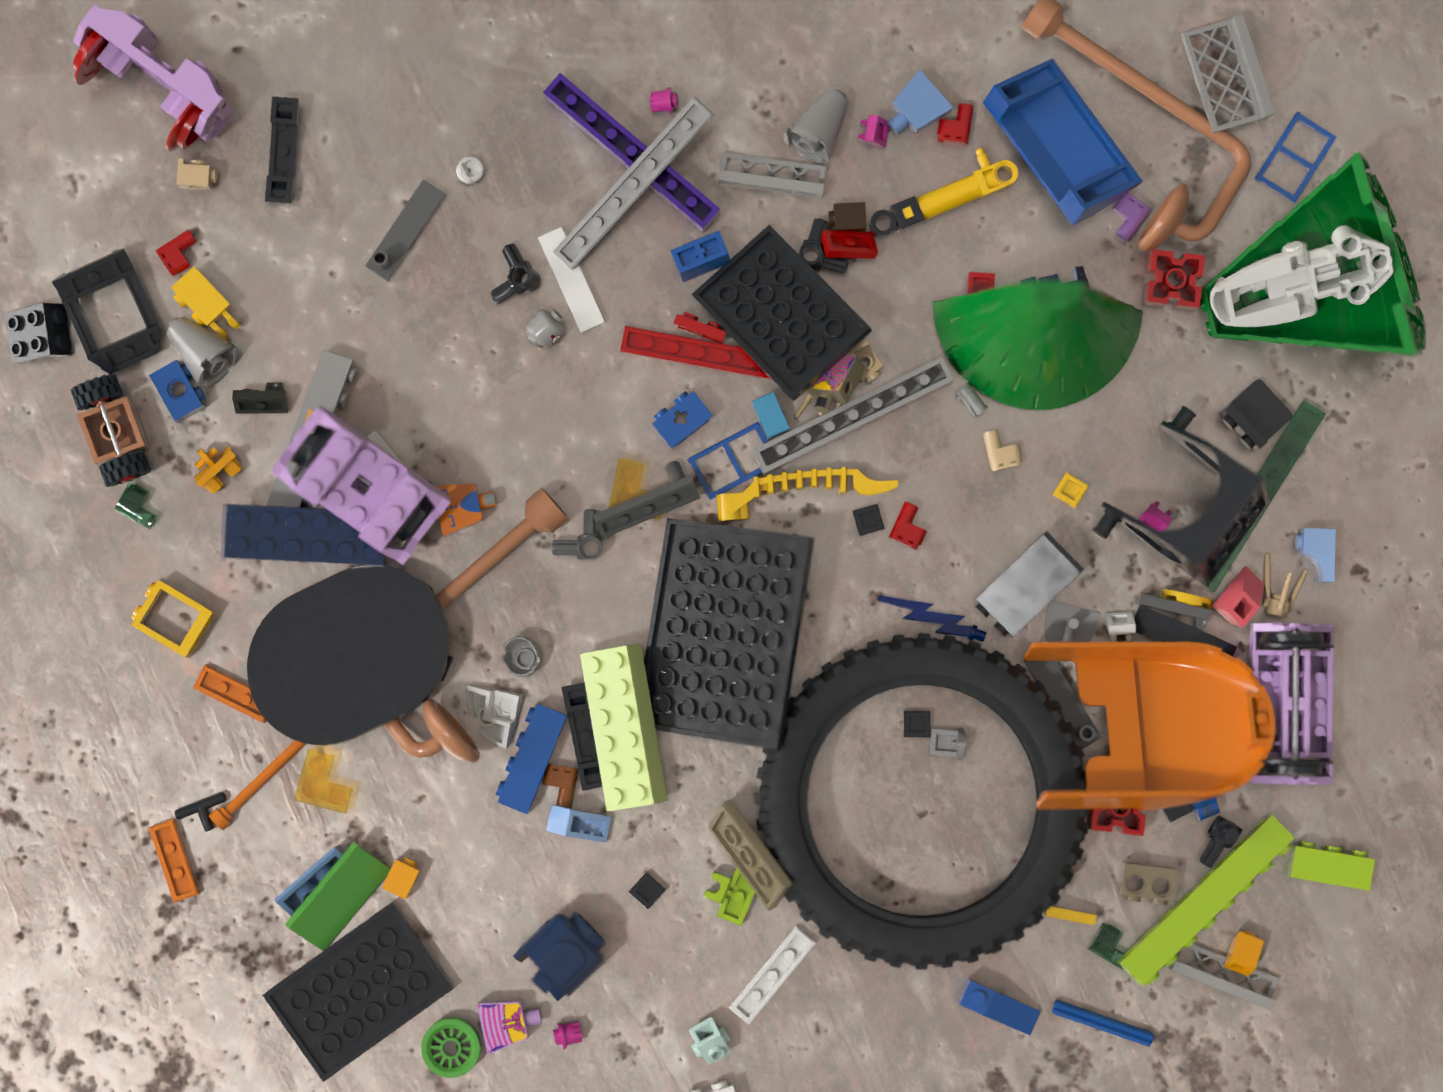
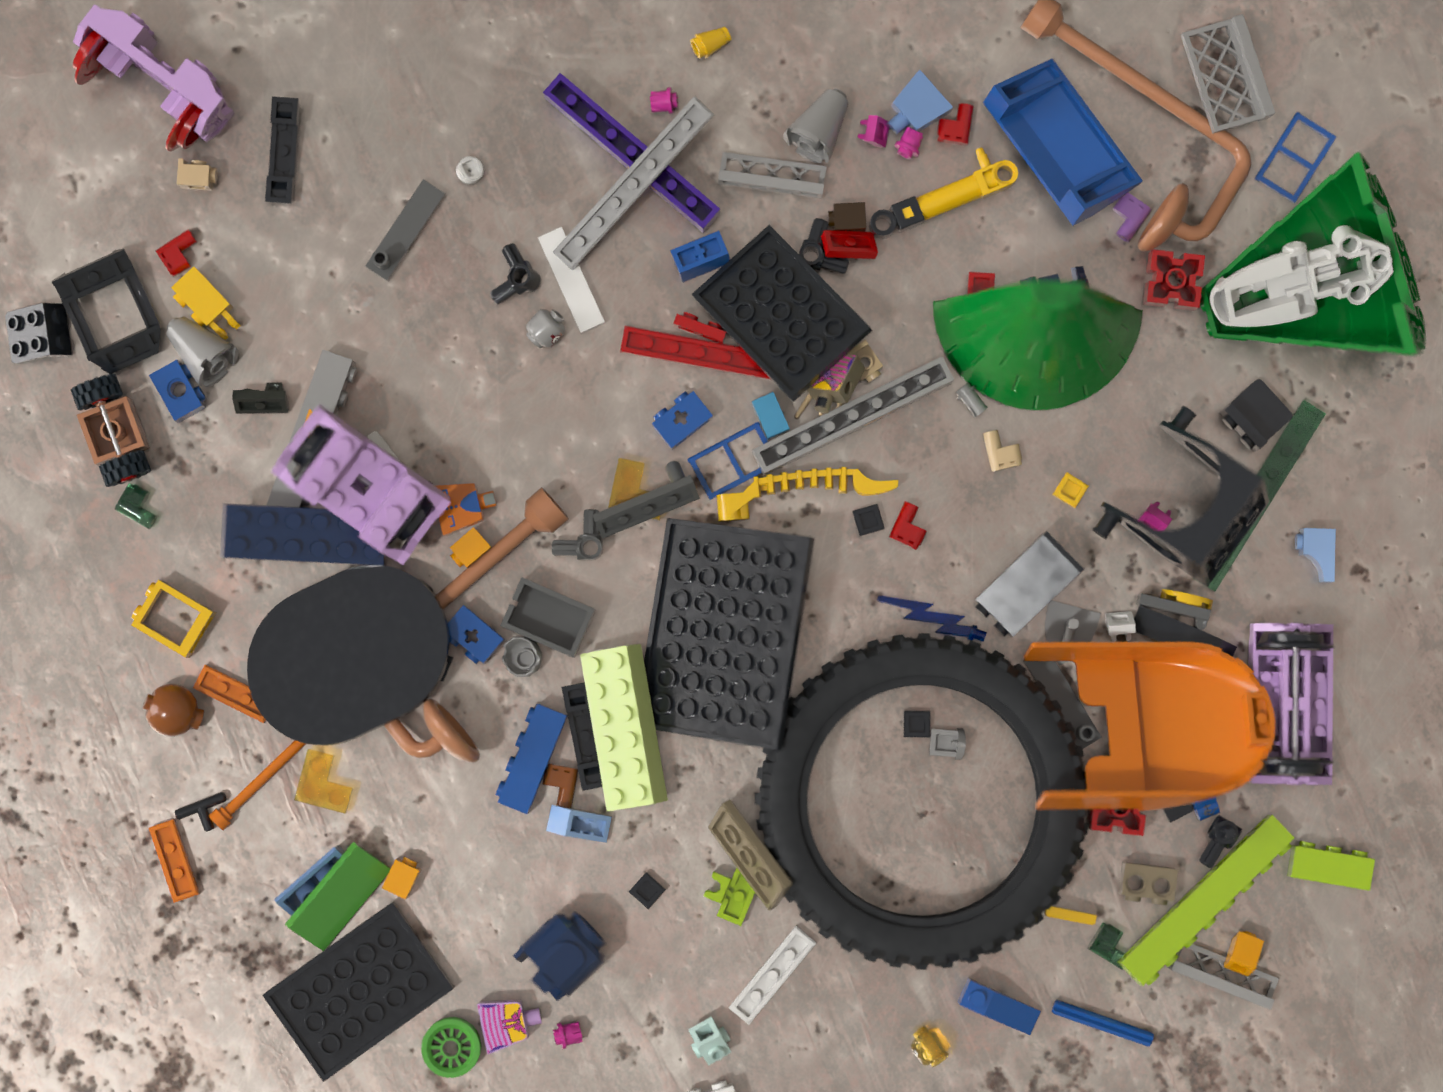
light orange hips [194,446,242,494] -> none
white brick [466,684,523,748] -> none
coral slope [1212,566,1264,627] -> none
tan plant [1263,553,1308,618] -> none
none -> dark orange brick [142,684,204,737]
none -> blue brick [448,605,505,664]
none -> light orange brick [450,527,491,568]
none -> dark grey piece [500,577,596,658]
none -> yellow cone [690,26,731,59]
none -> dark pink hose [894,127,924,159]
none -> clear yellow head [911,1026,950,1067]

